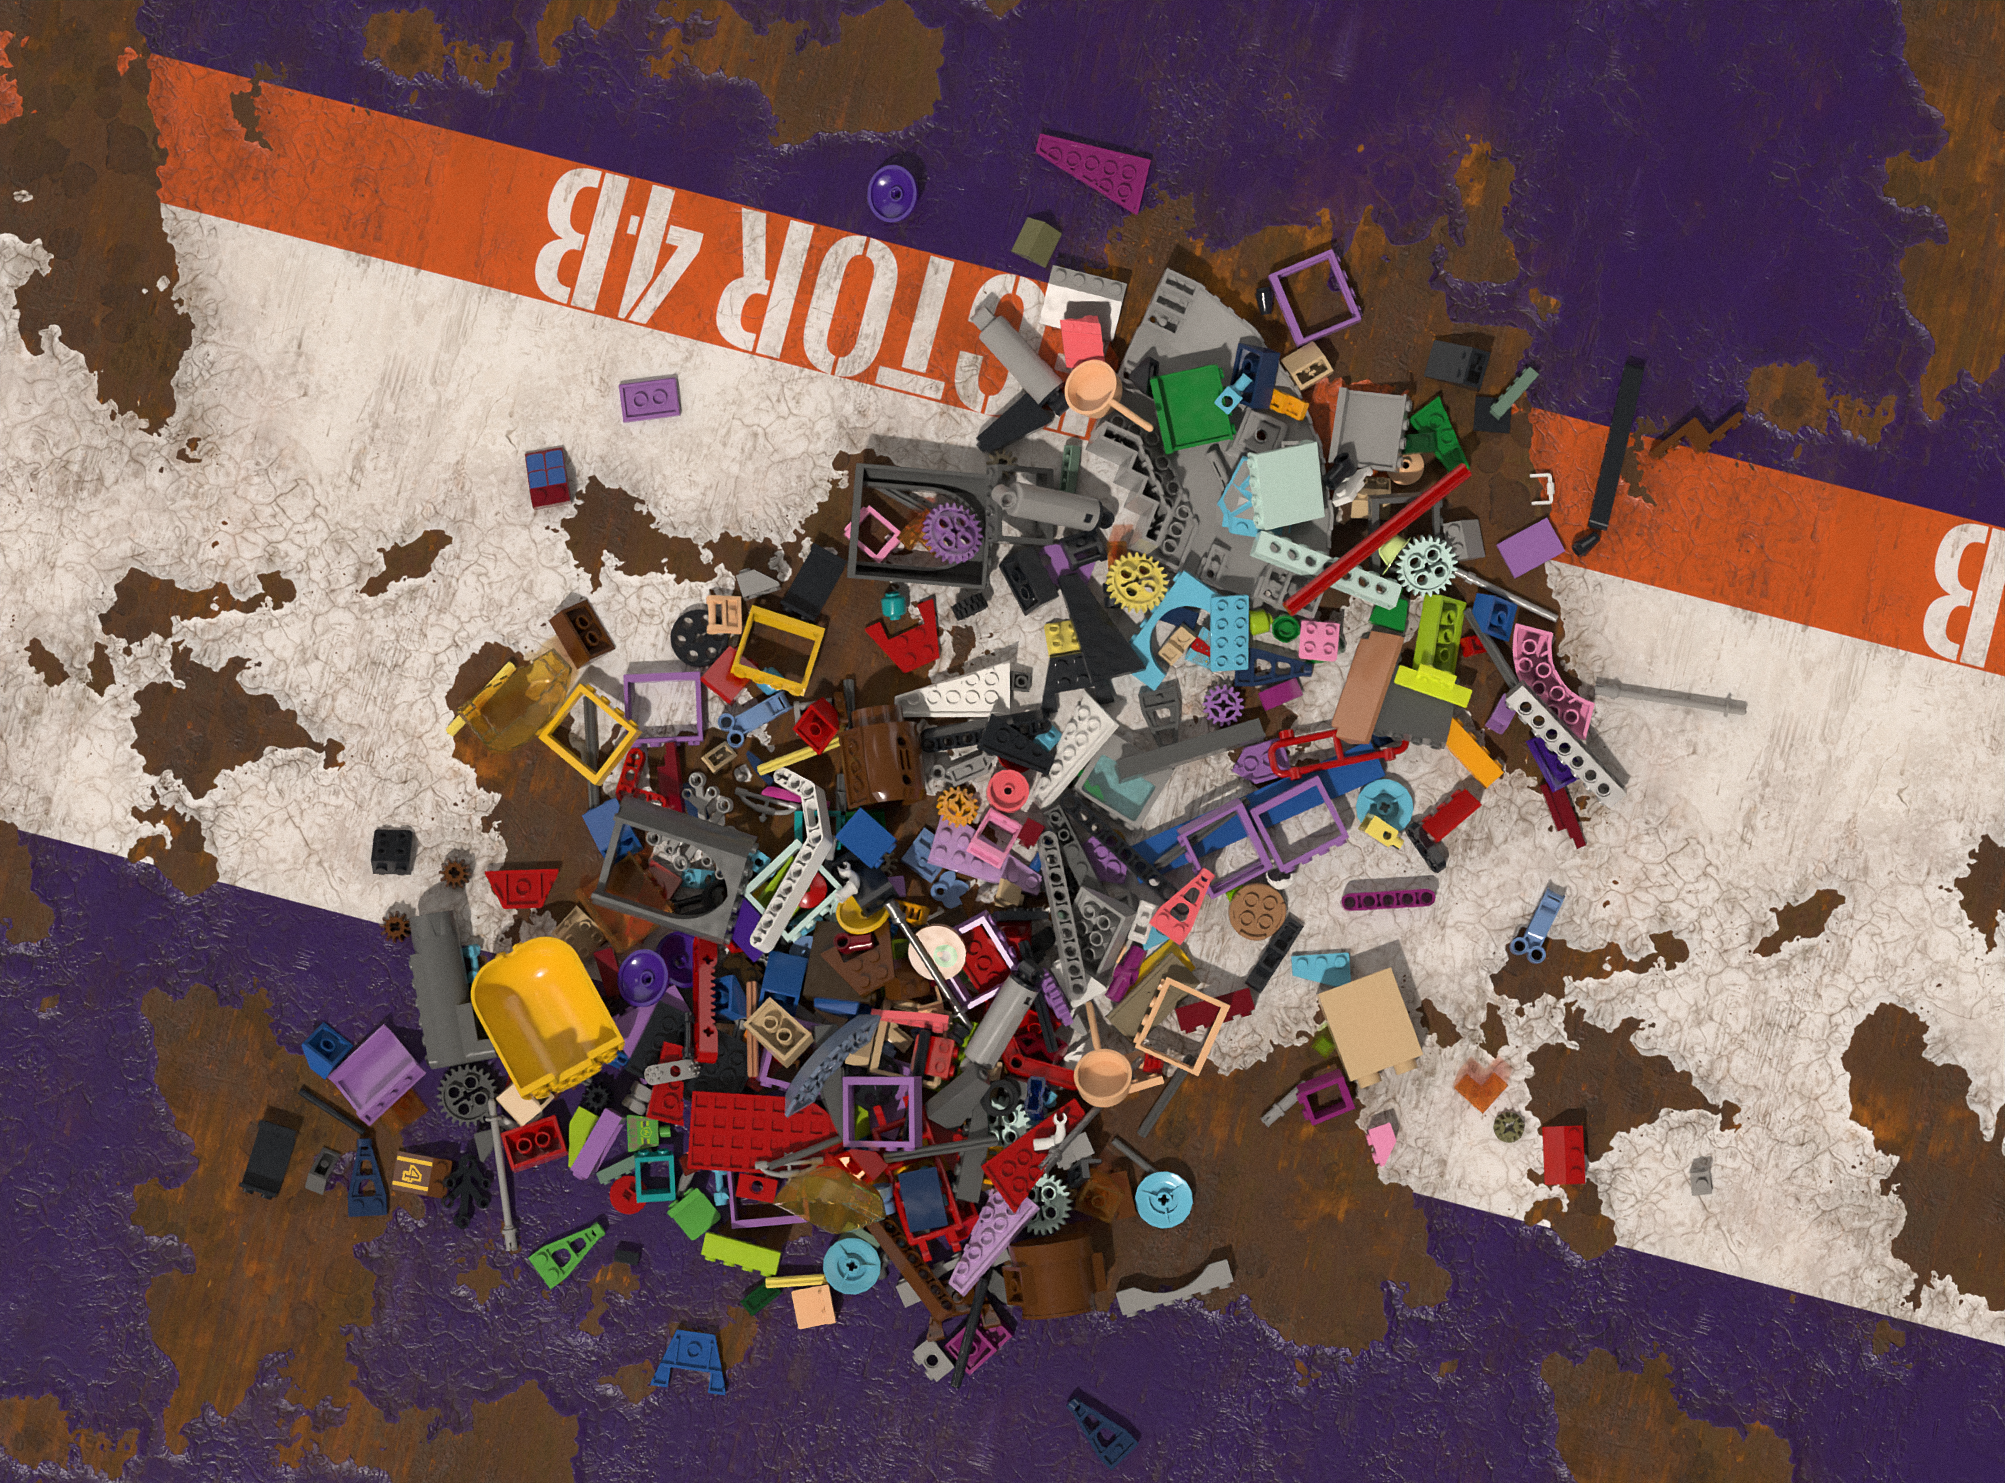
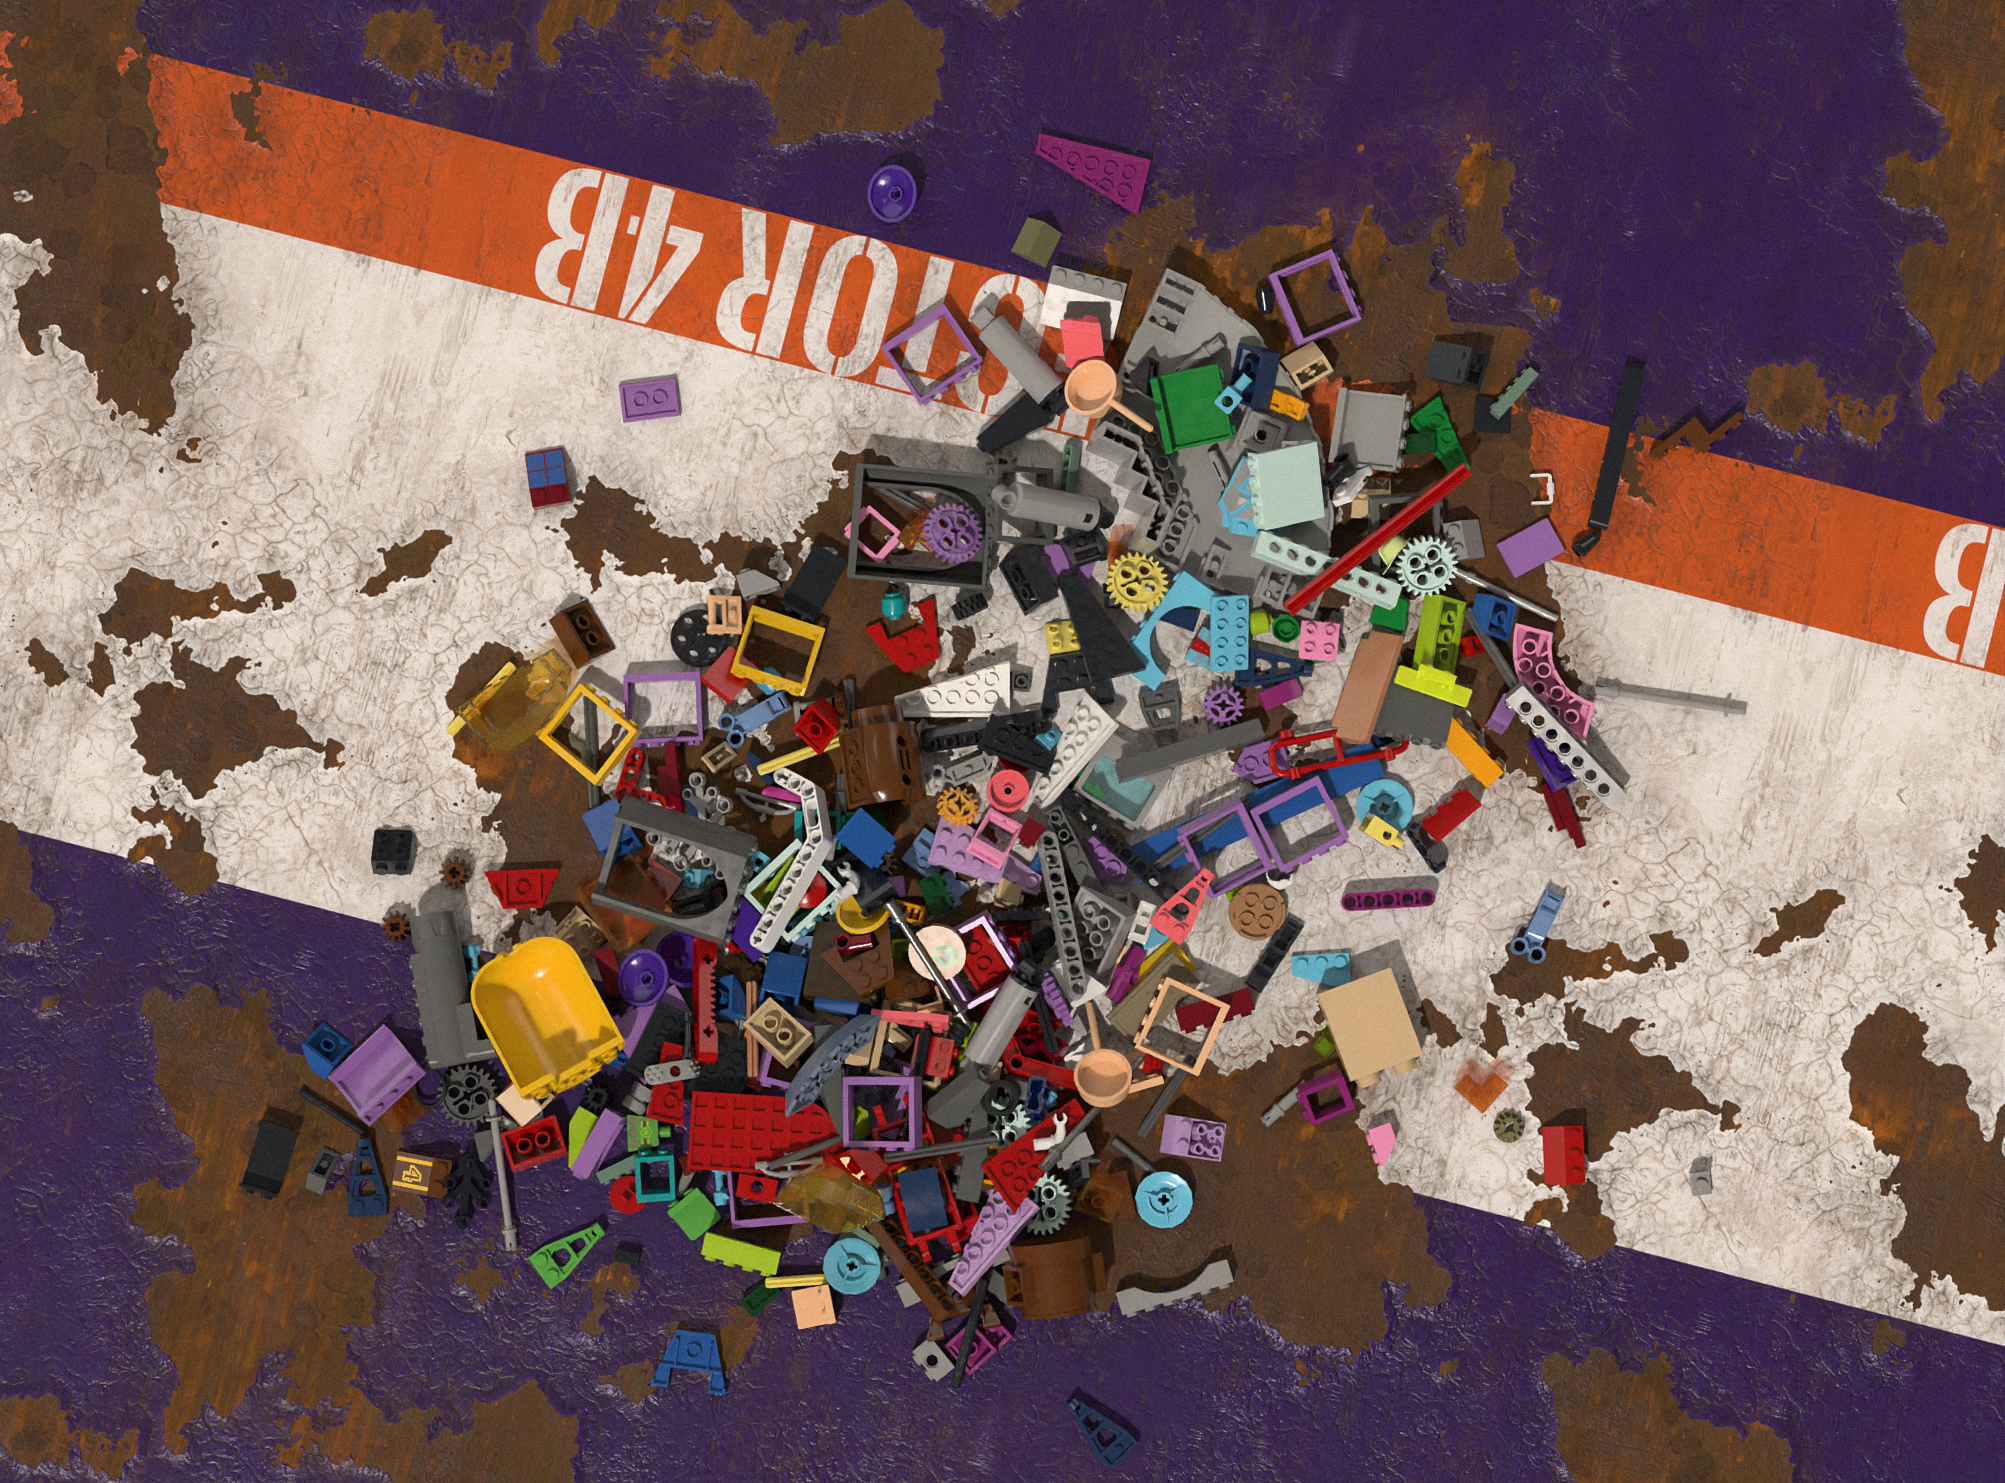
tan slope [1157,623,1198,666] -> none
light nougat dish [1387,454,1424,485] -> none
none -> black tyre [412,1067,447,1108]
none -> medium lavender window [881,304,983,405]
none -> dark green bracket [917,872,955,917]
none -> lavender slope [1160,1114,1226,1162]
none -> light grey pin [1172,336,1225,372]

